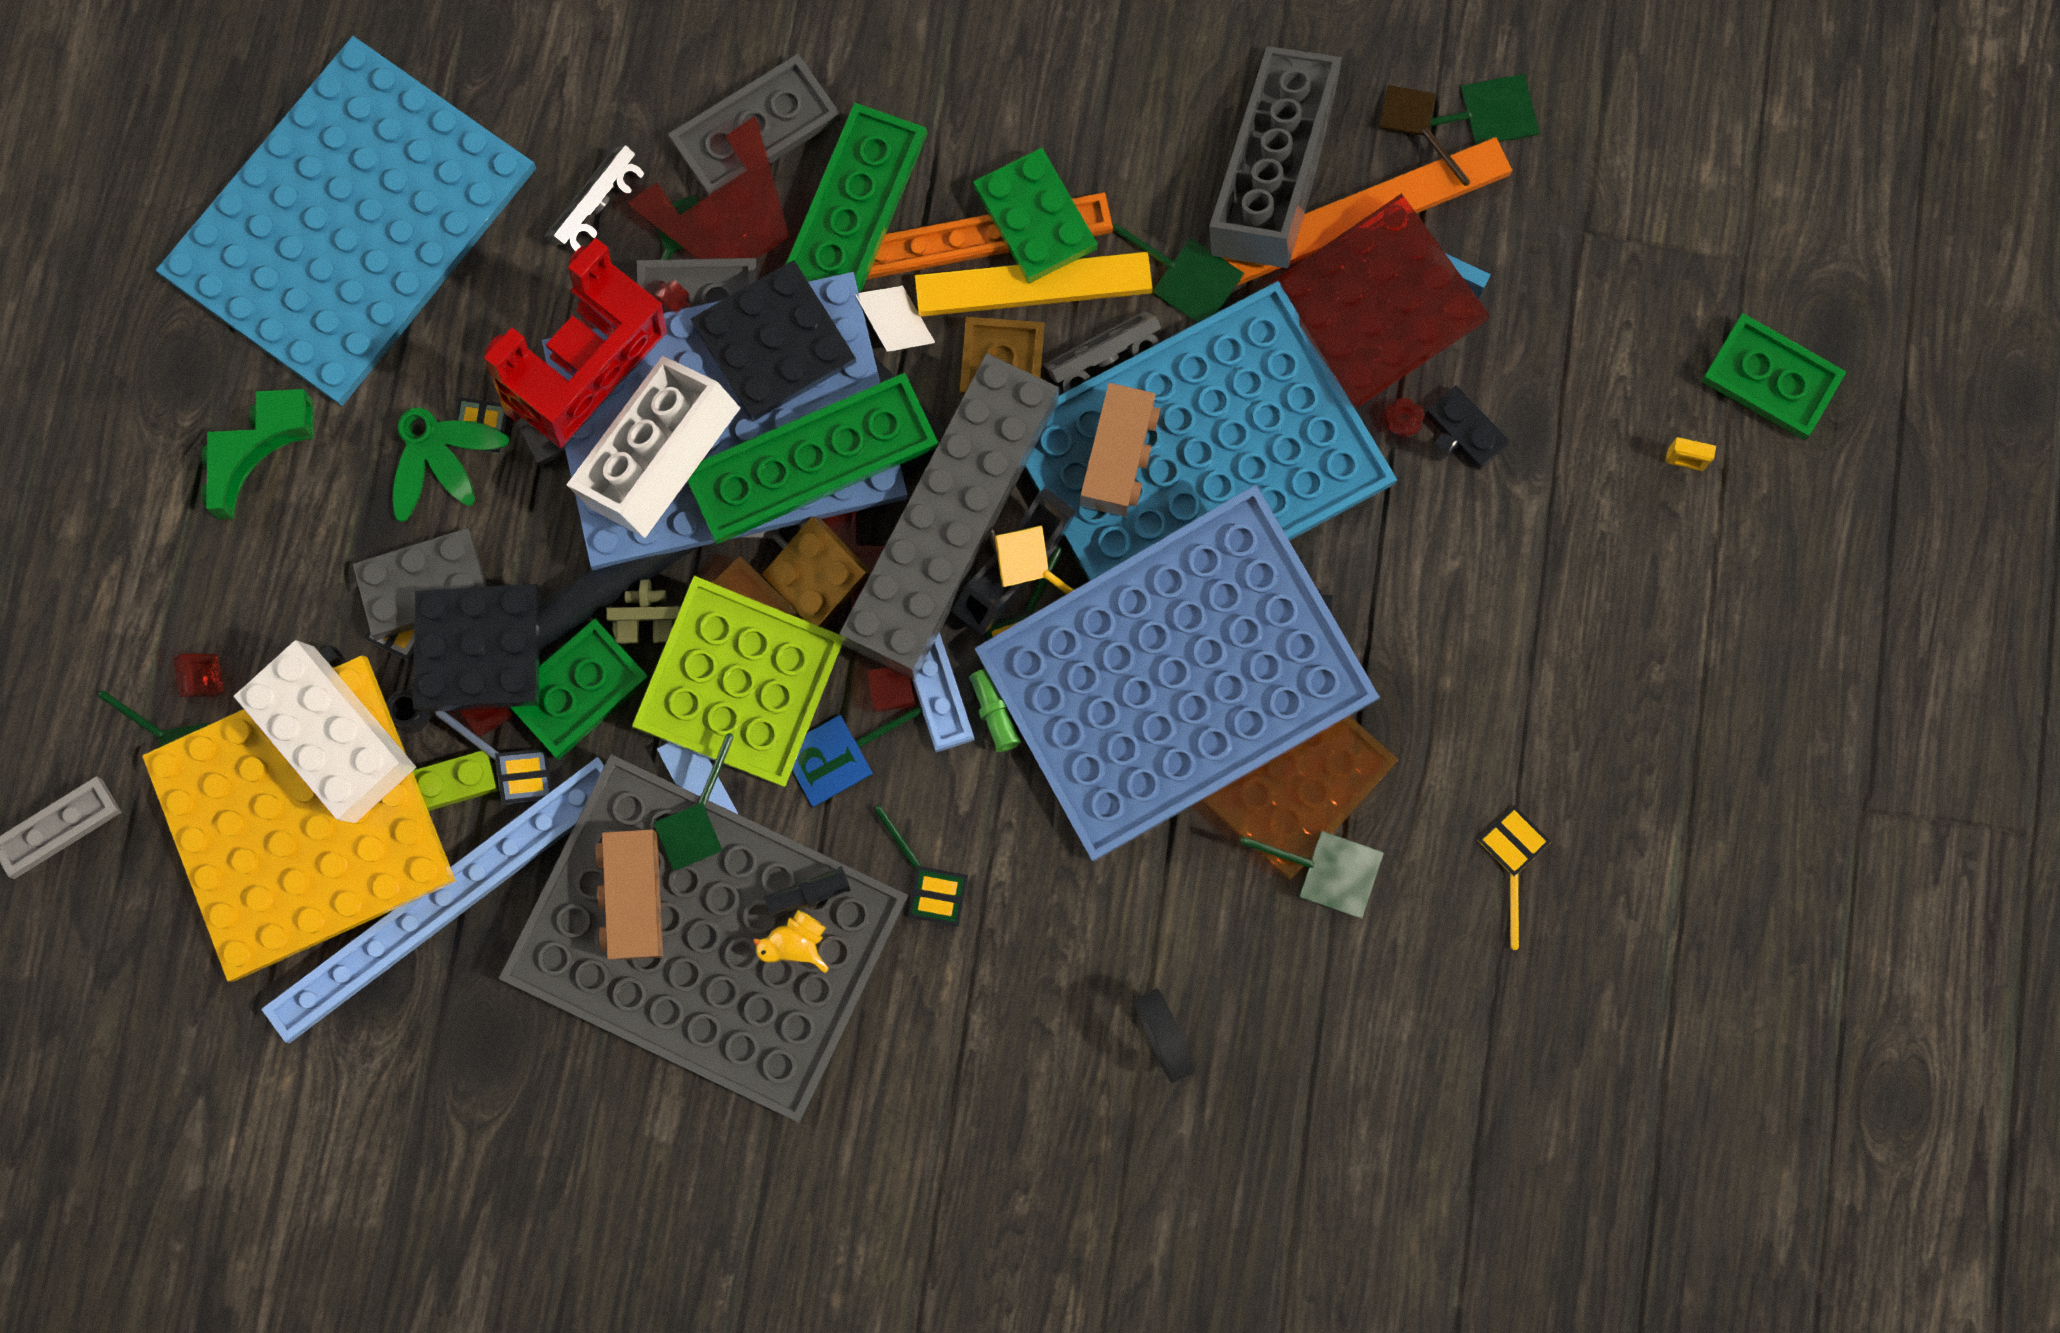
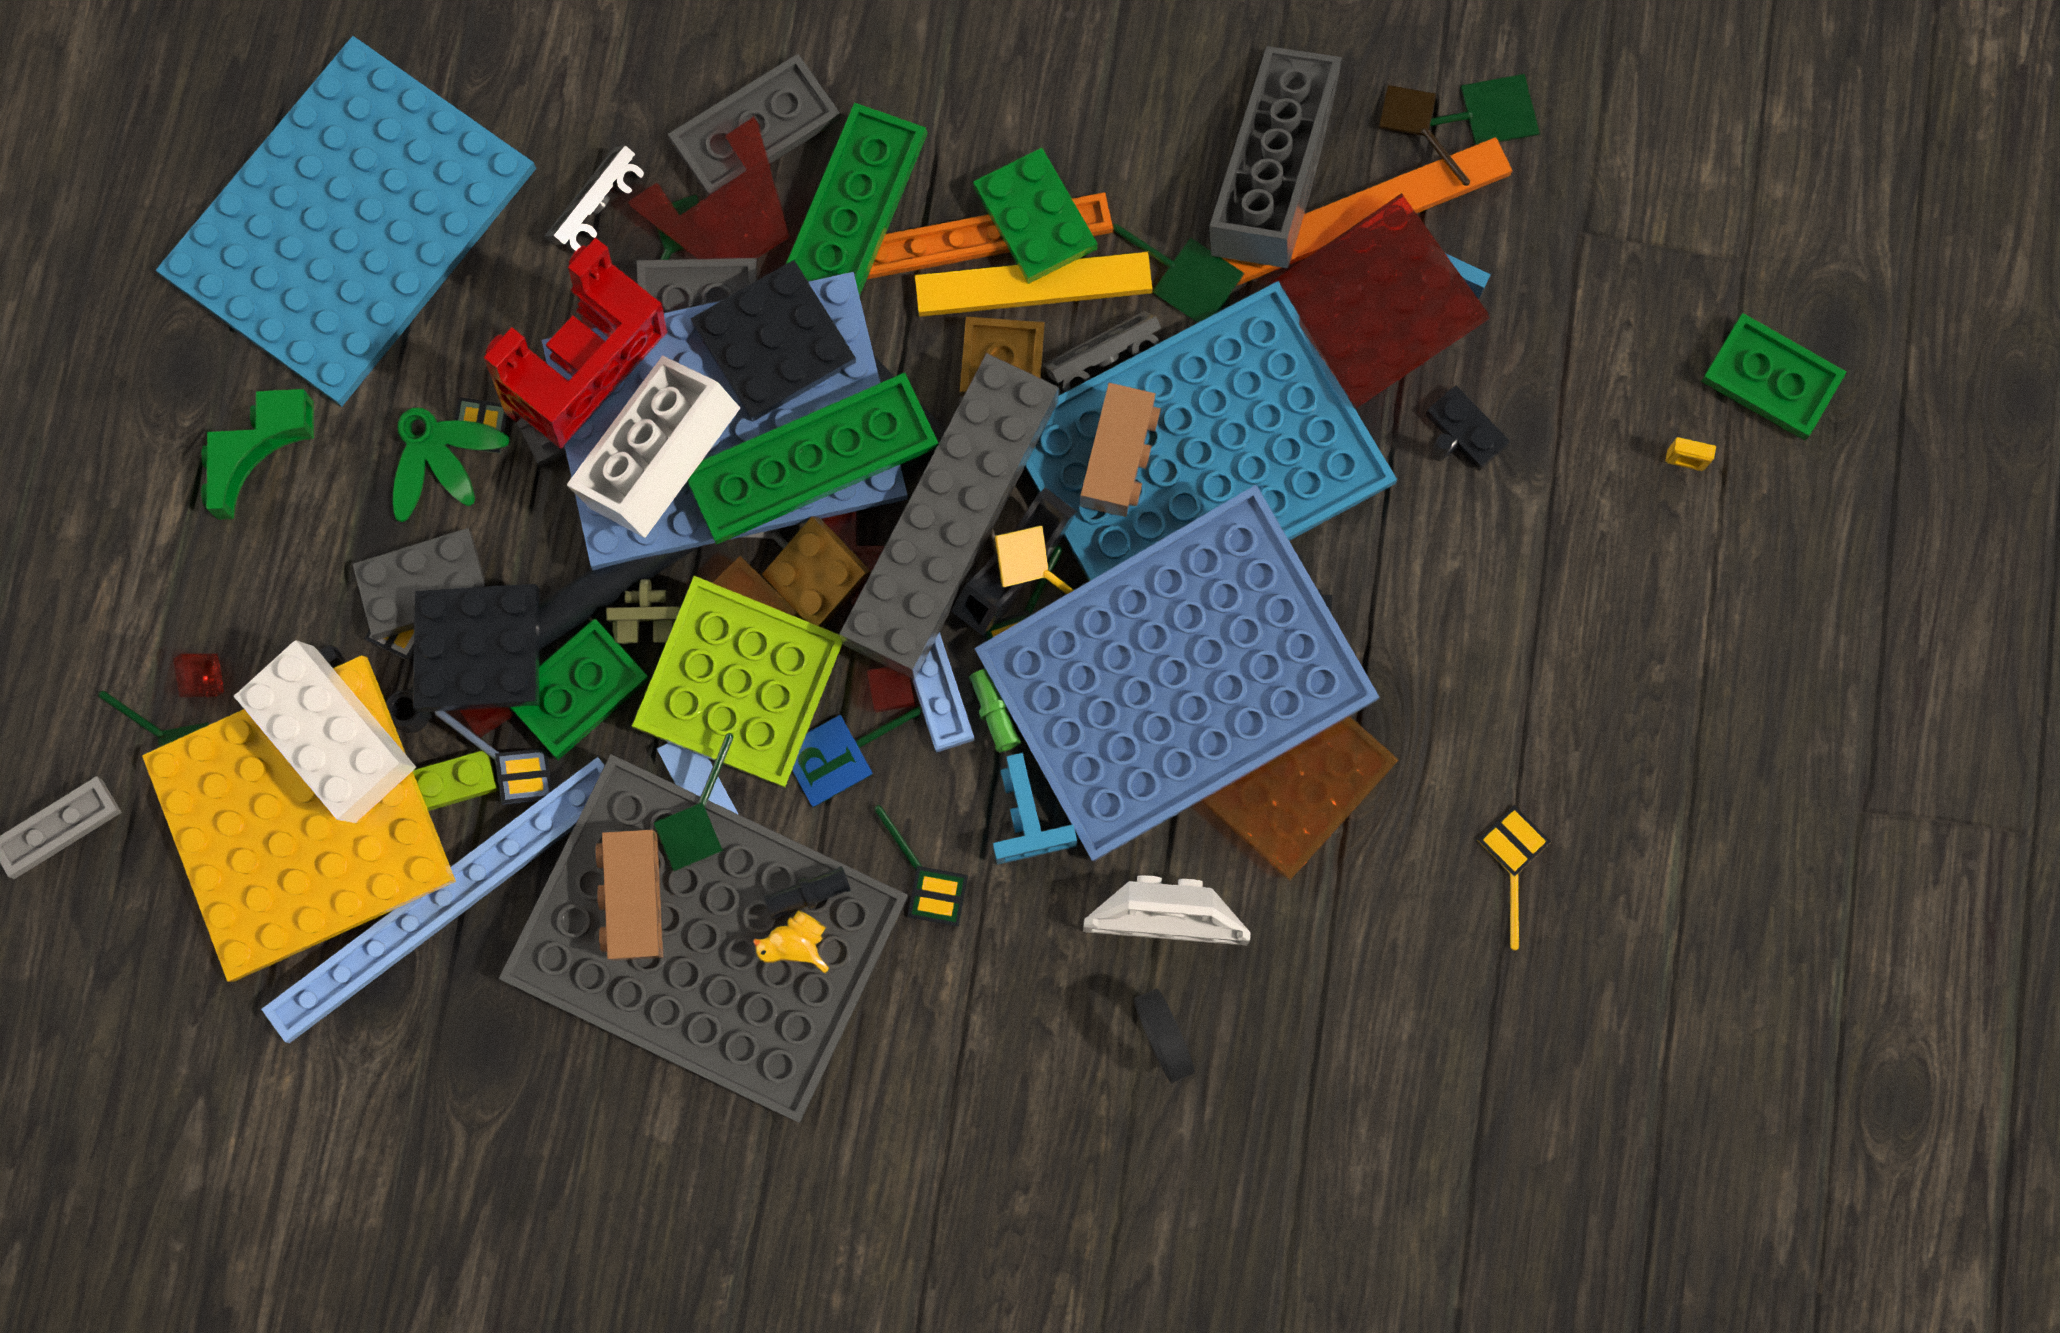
clear red plate [653,279,690,314] -> none
white sticker [855,286,935,352] -> none
piece [1240,830,1384,919] -> none
clear red plate [1385,398,1424,436] -> none
none -> dark azure bracket [993,753,1077,865]
none -> white wedge [1083,876,1250,946]

